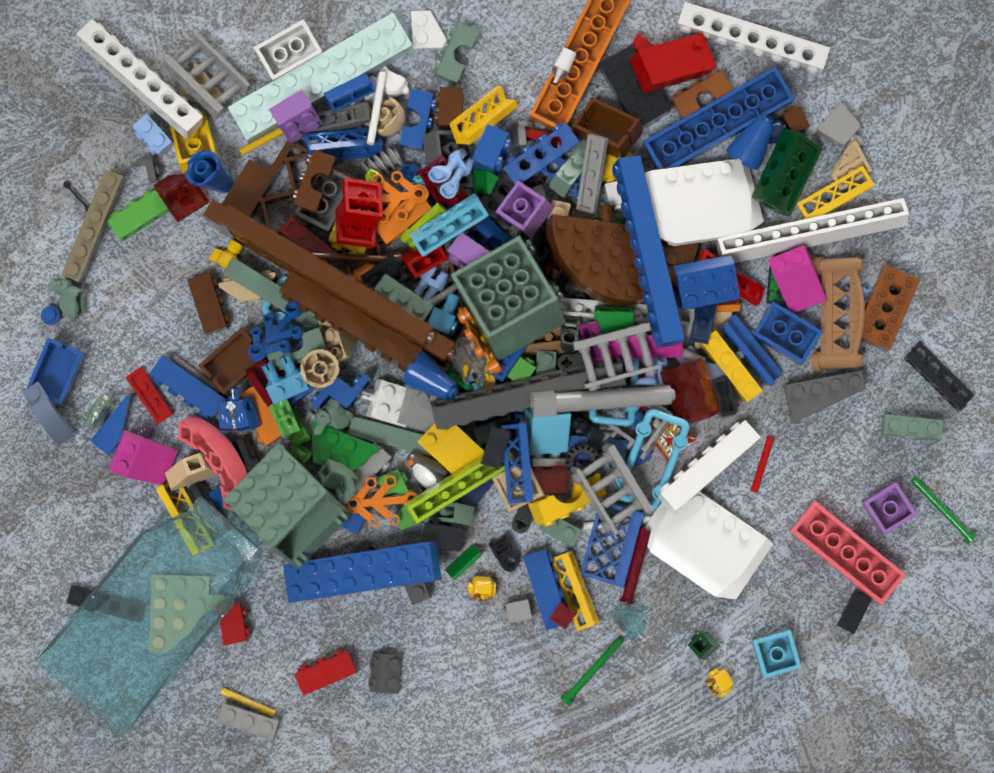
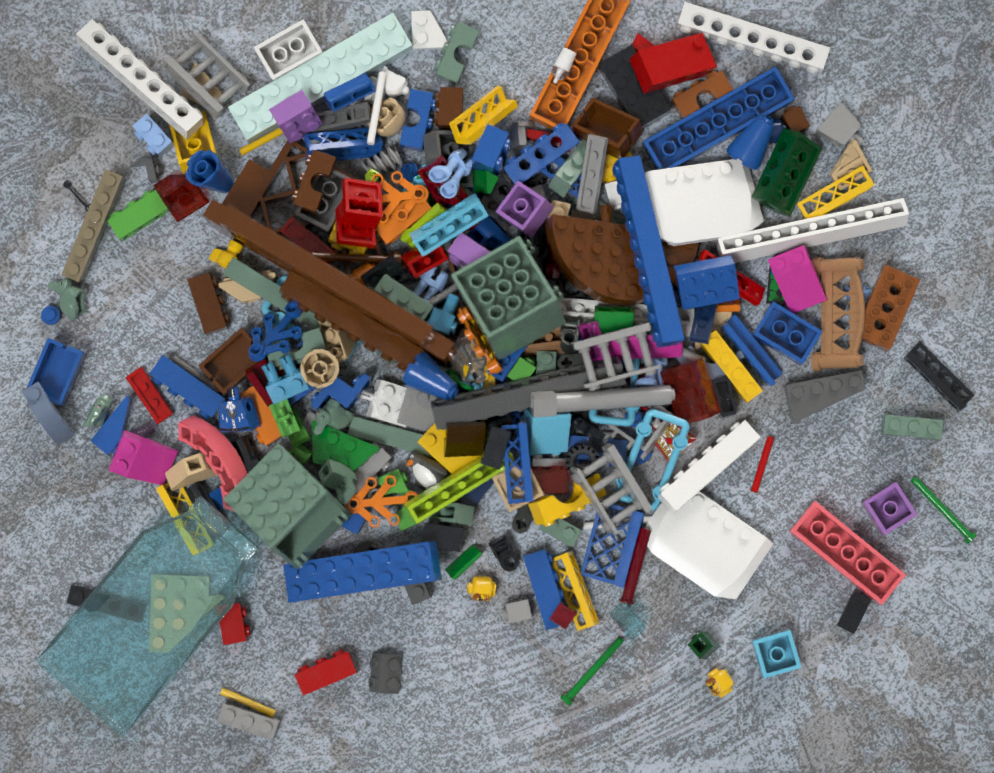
none -> dark brown slope [444,421,486,457]

